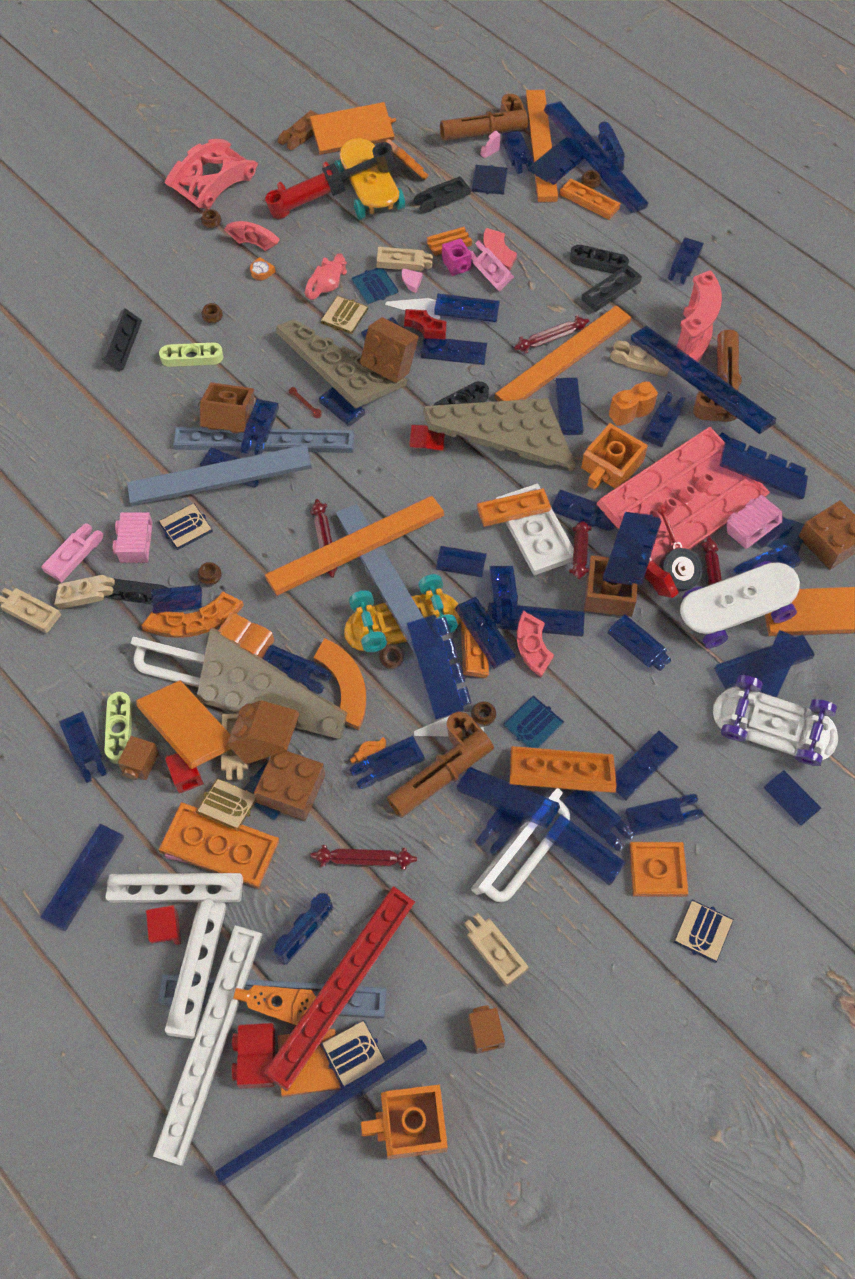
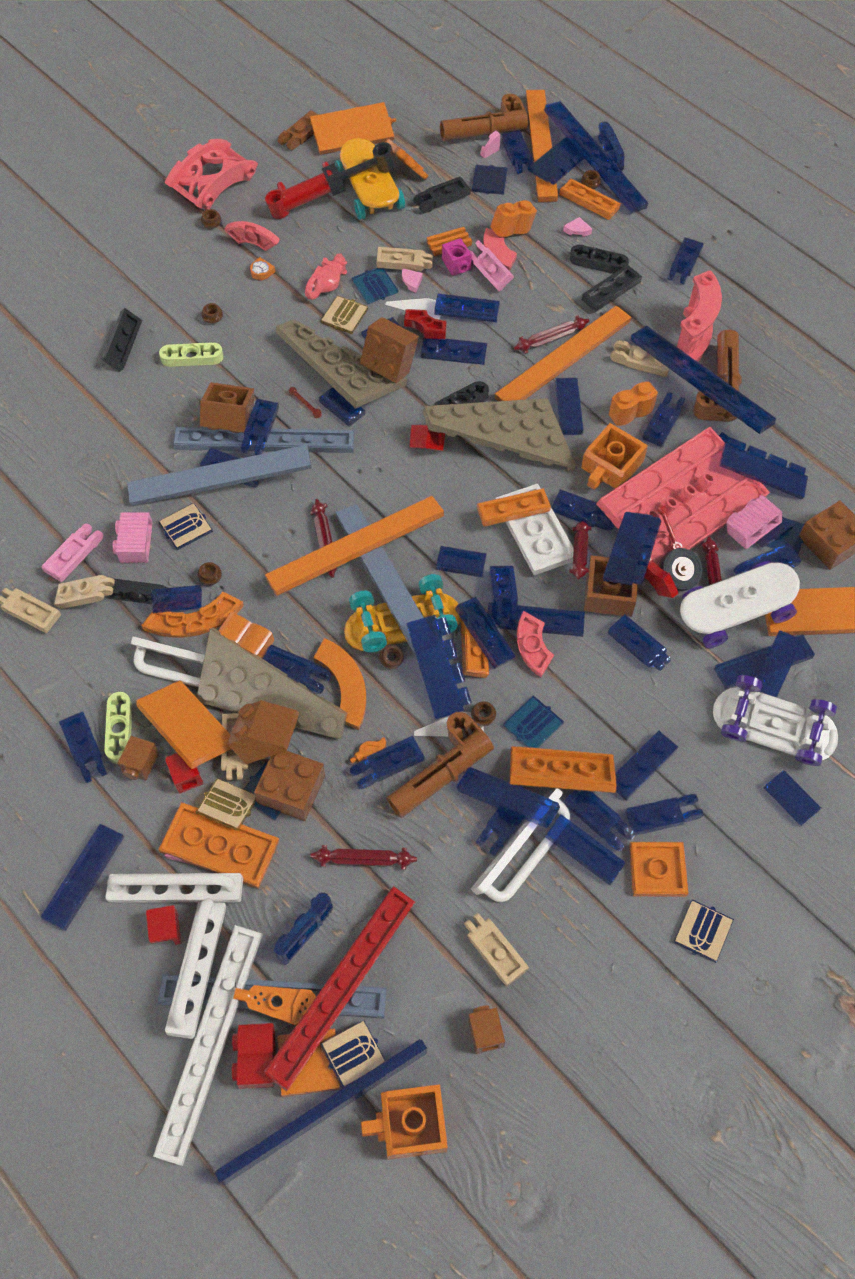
none -> orange brick [490,200,537,237]
none -> bright pink tile [563,217,592,237]

